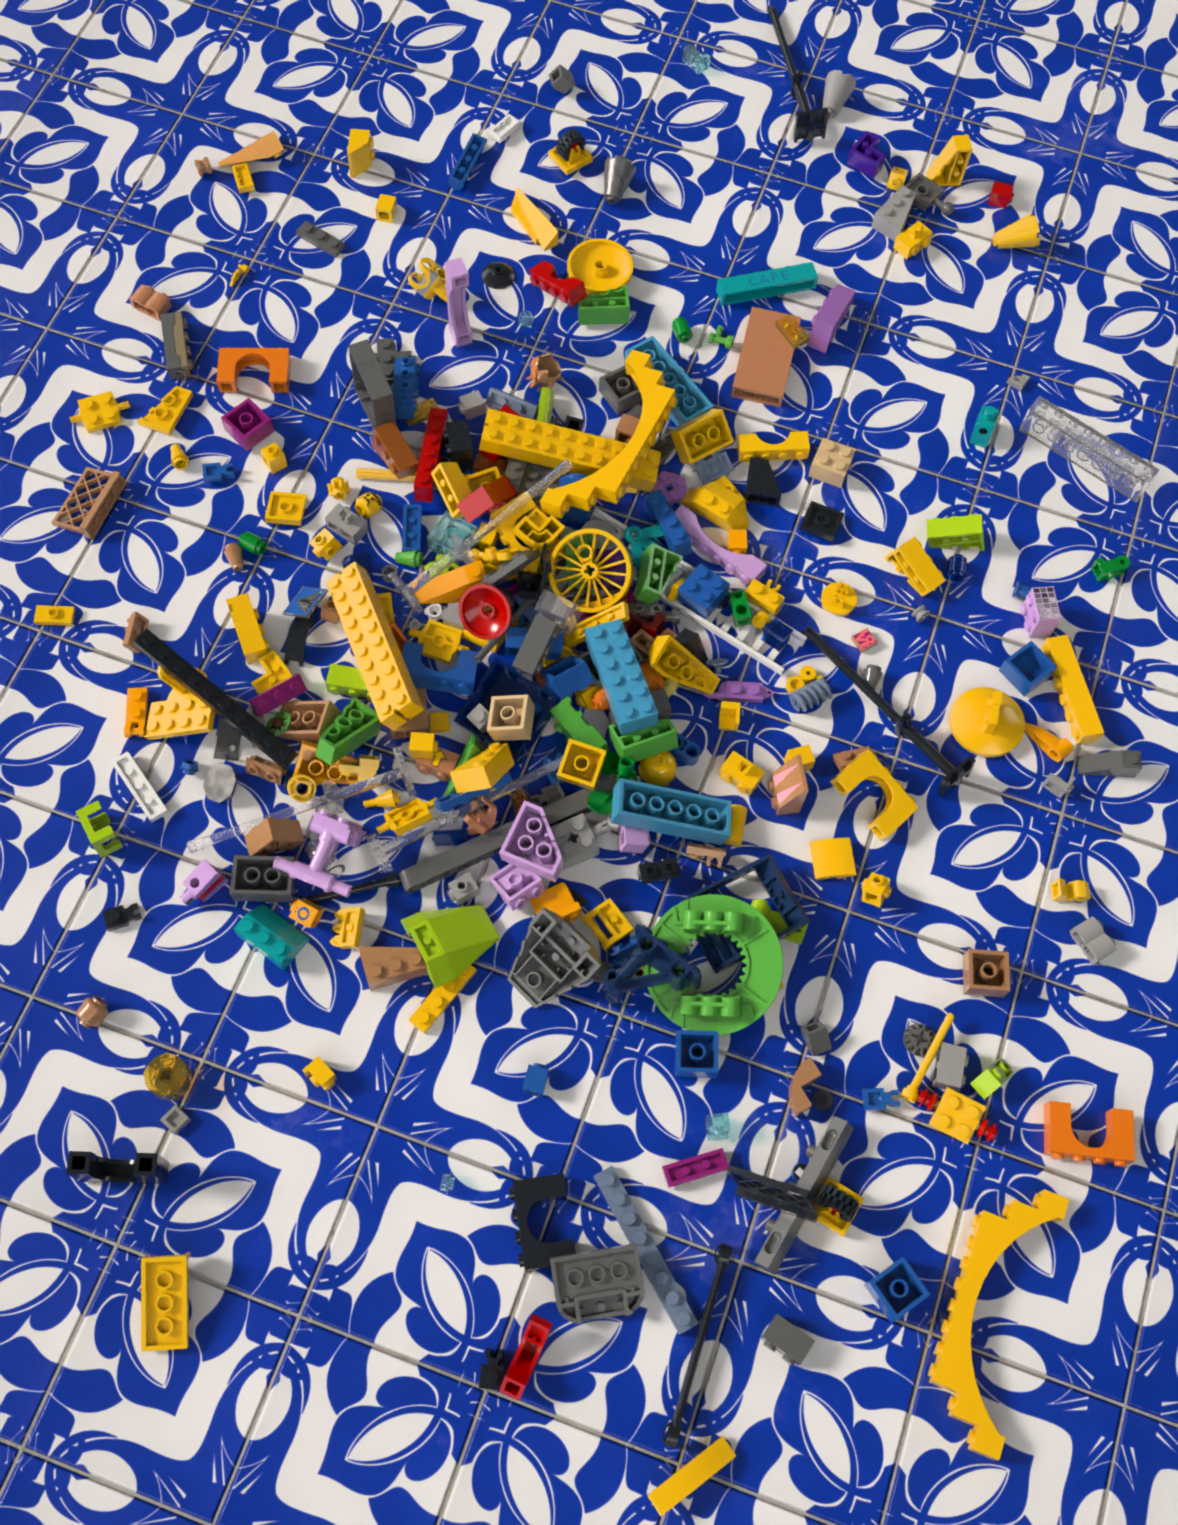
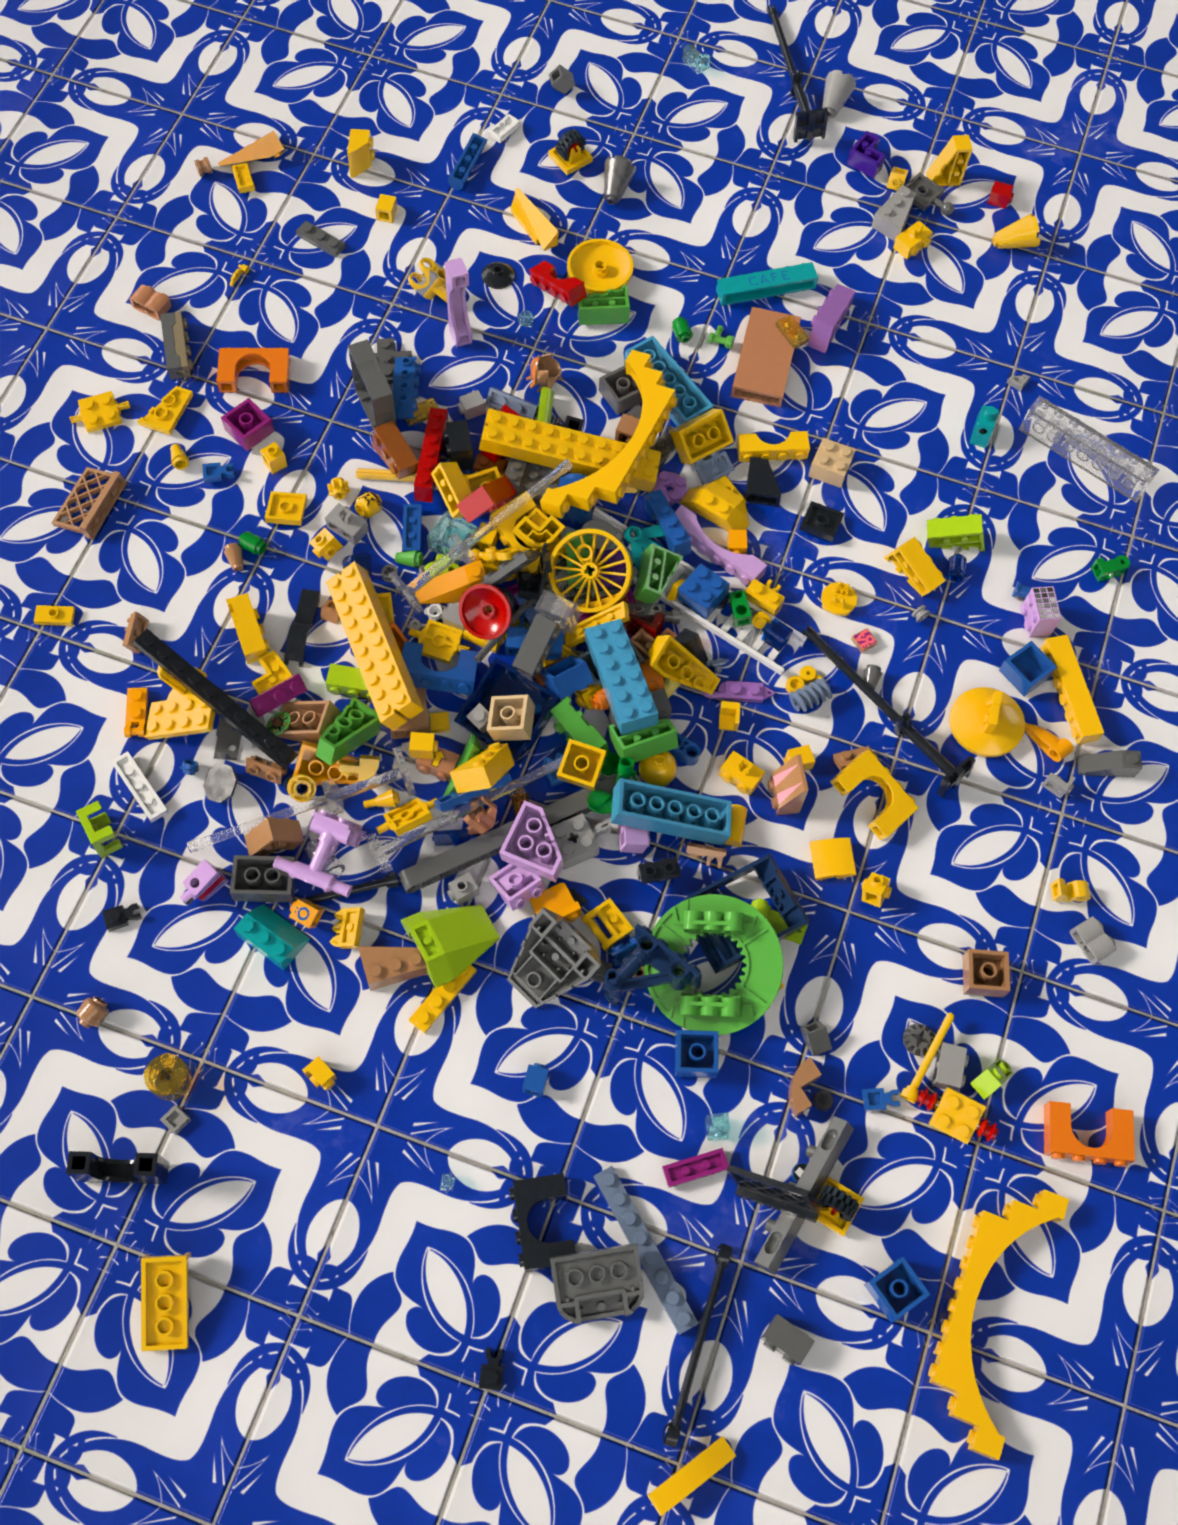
piece [283,586,329,618] -> none
red arch [499,1314,553,1401] -> none
dark grey plate [530,782,565,807] -> none

